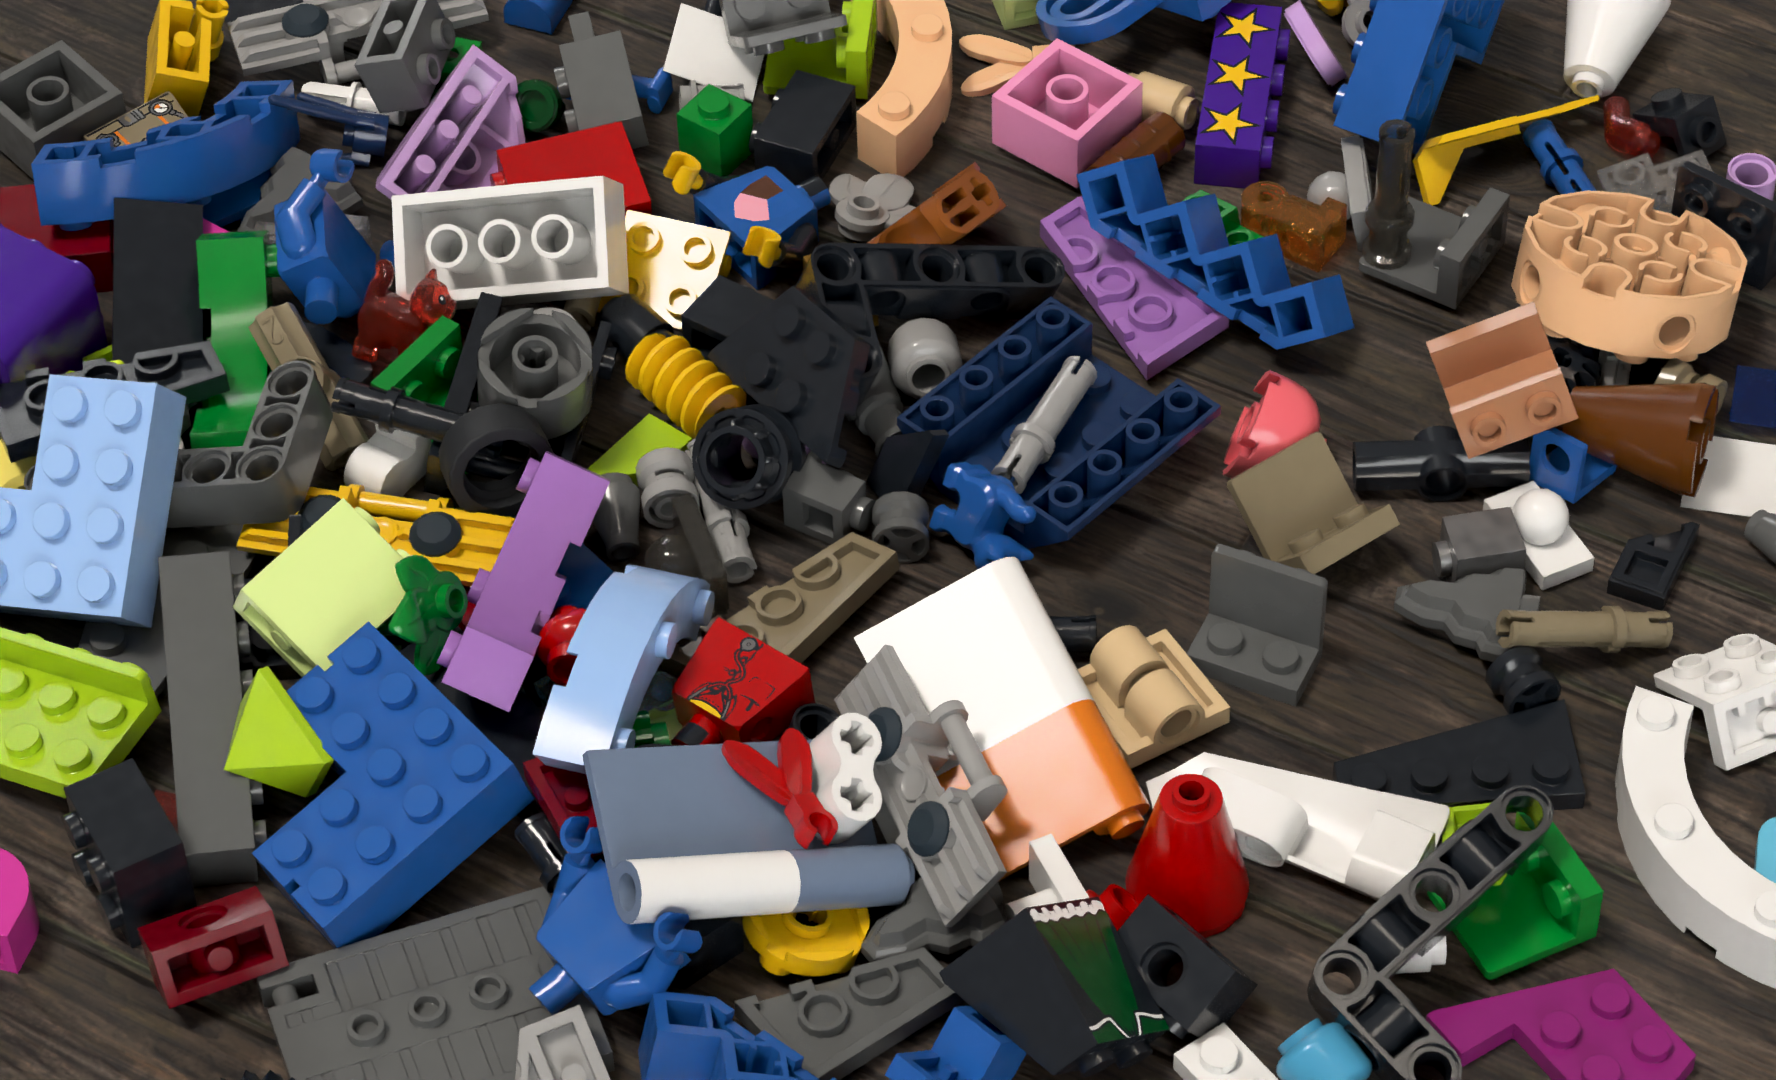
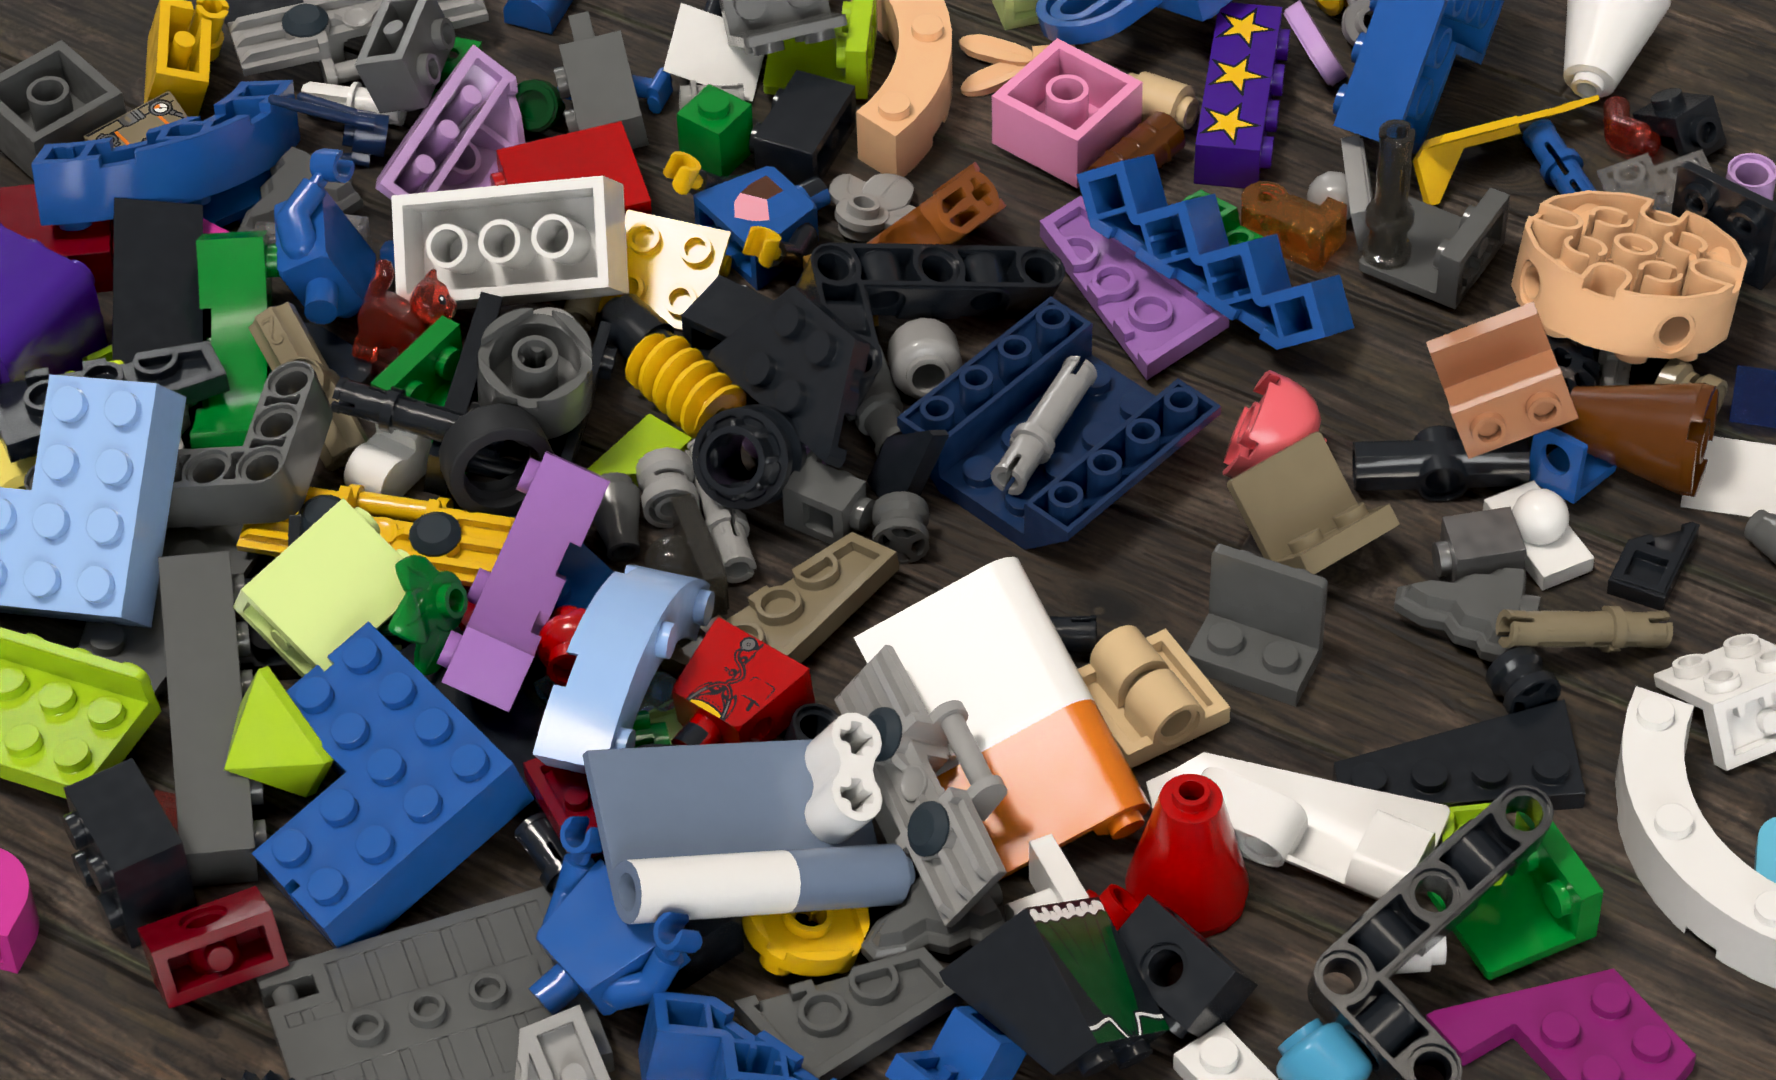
red piece [721,728,838,850] -> none
blue animal [929,462,1036,570] -> none

